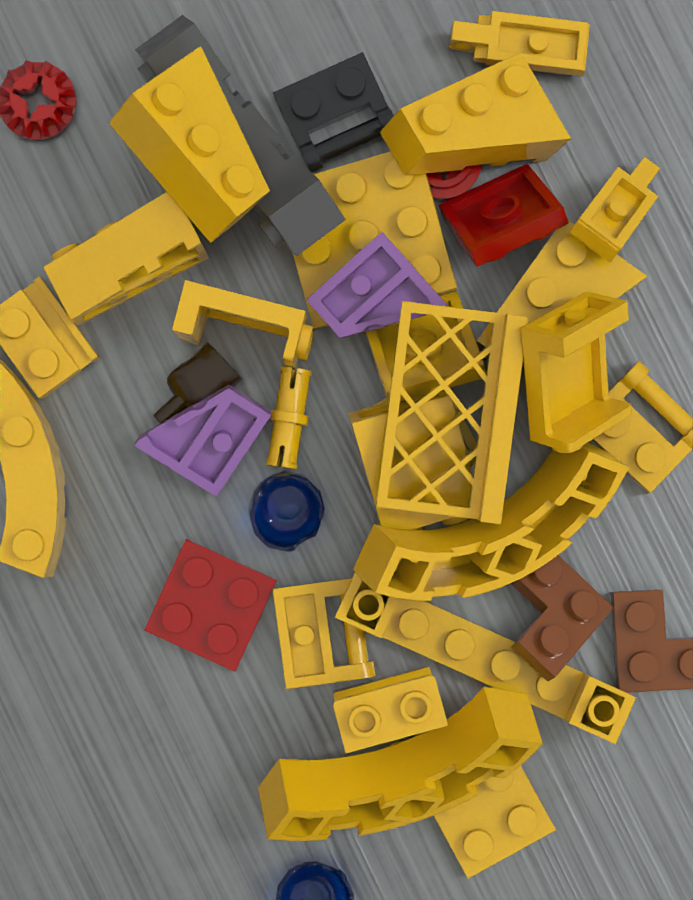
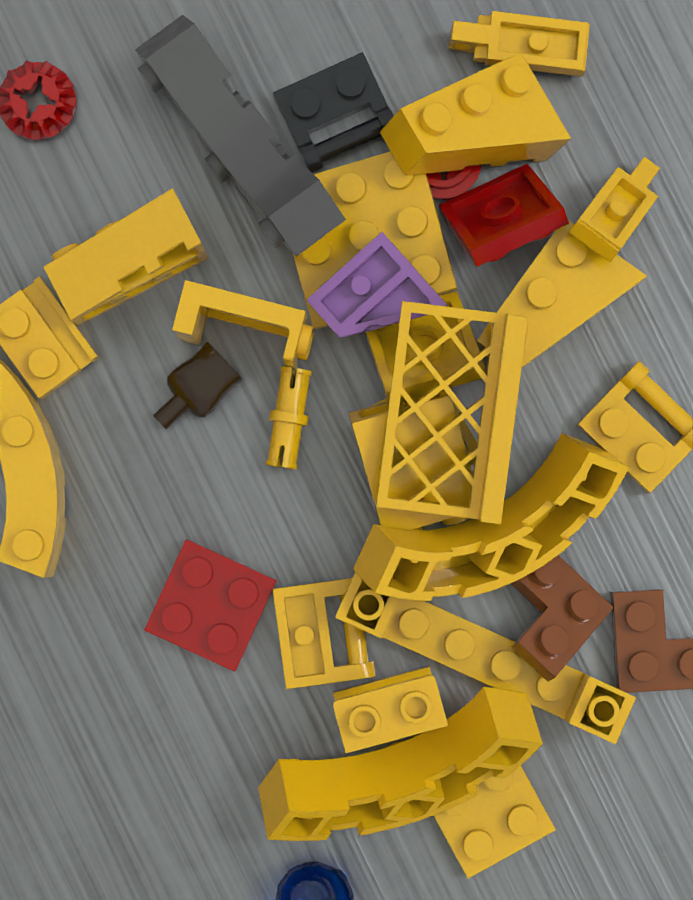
yellow wedge [109,46,270,243] -> none
medium lavender wing [135,384,271,497] -> none
clear blue hair [248,471,325,552] -> none
yellow panel [521,291,632,453] -> none

